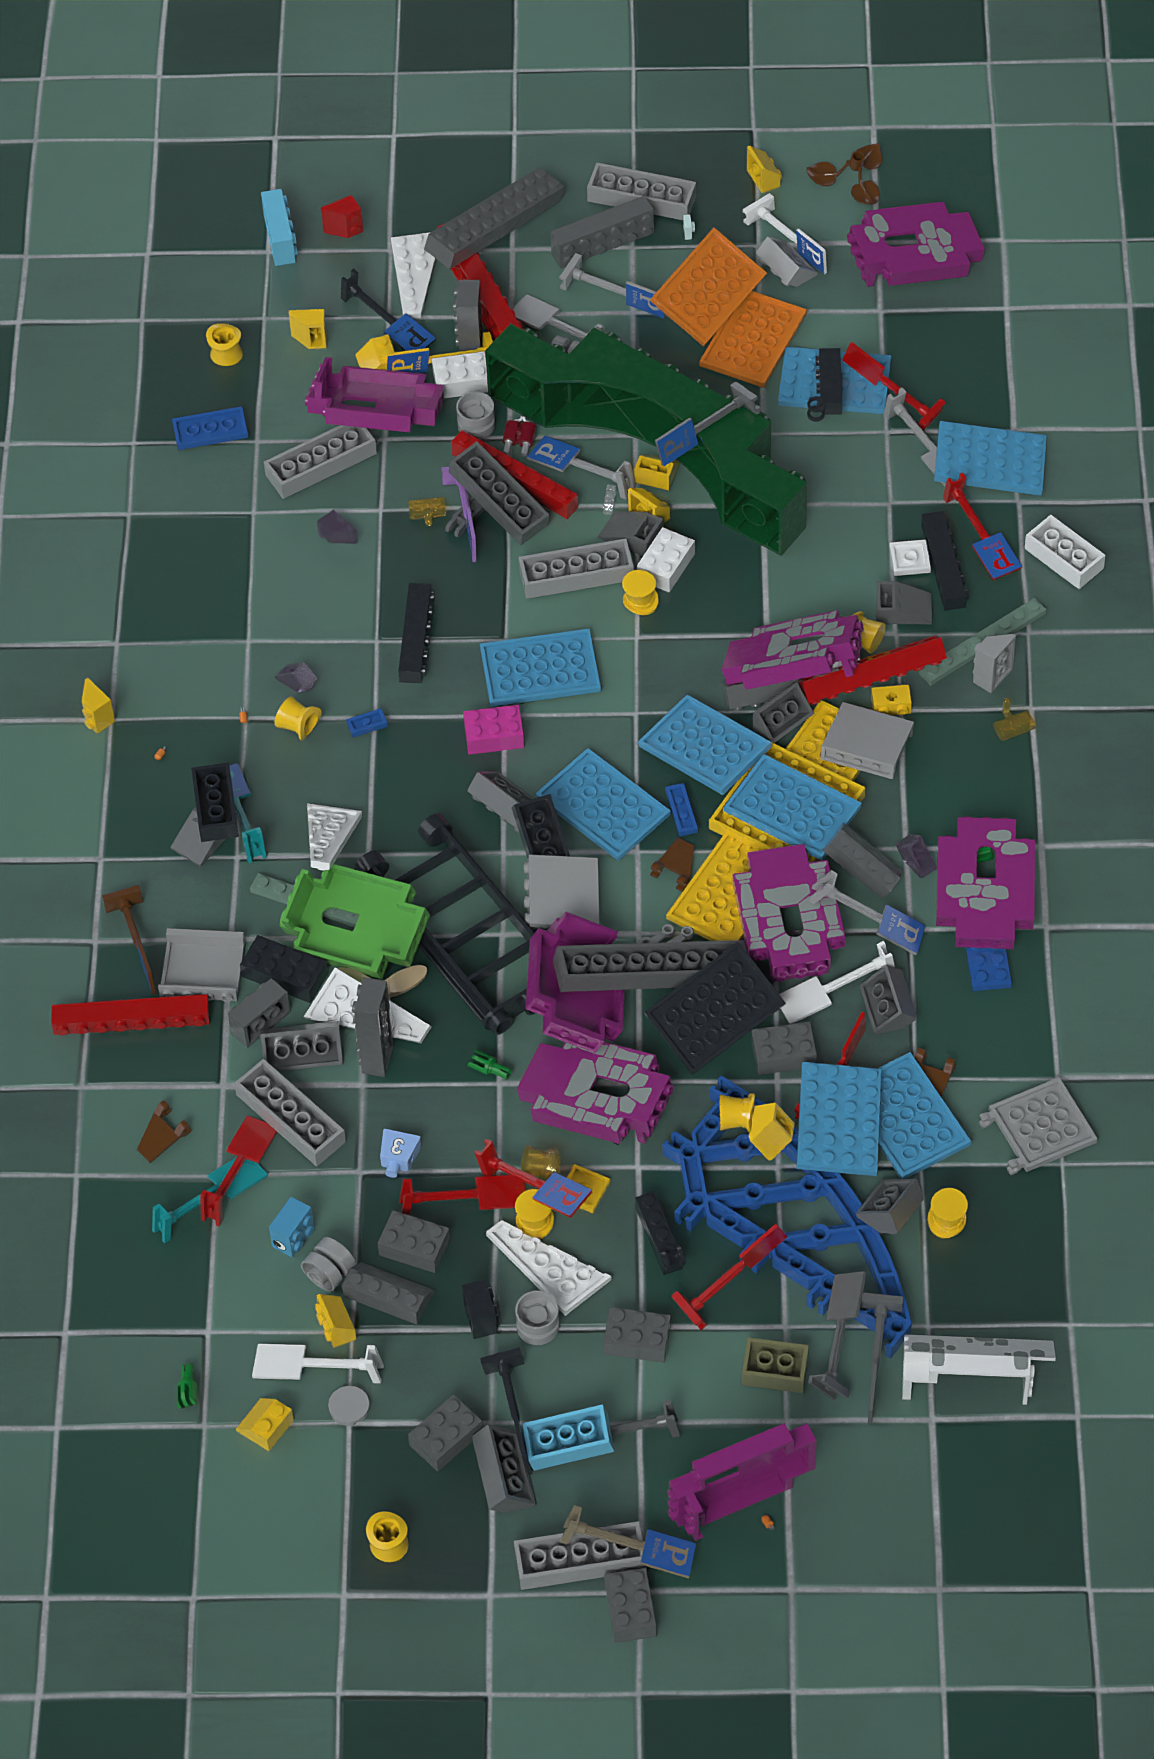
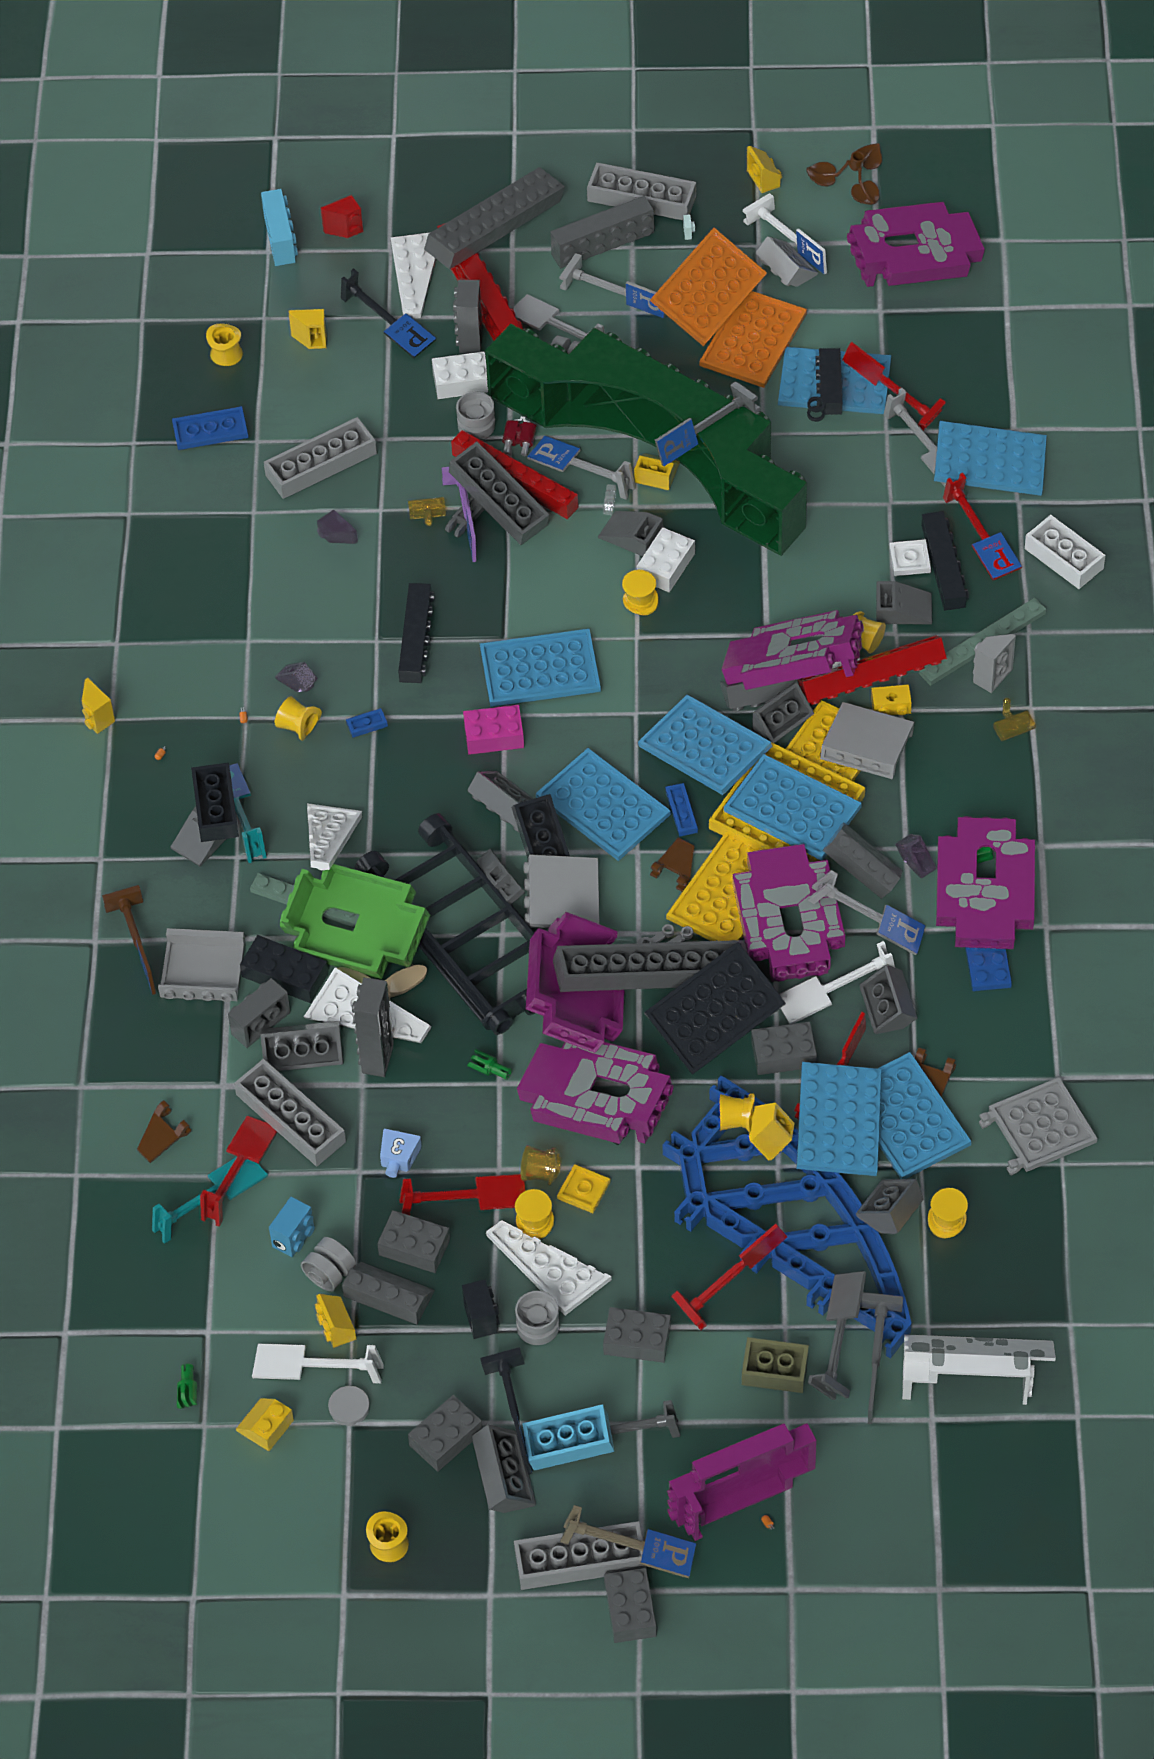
red brick [51,994,210,1036] -> none
magenta panel [305,357,444,432] -> none
yellow slope [355,335,395,370] -> none
piece [386,332,493,373] -> none
piece [474,1139,592,1218] -> none
light grey brick [518,539,634,599] -> none
yellow slope [628,488,670,524] -> none
black hinge [635,1191,686,1275] -> none
none -> dark grey slope [476,849,525,905]

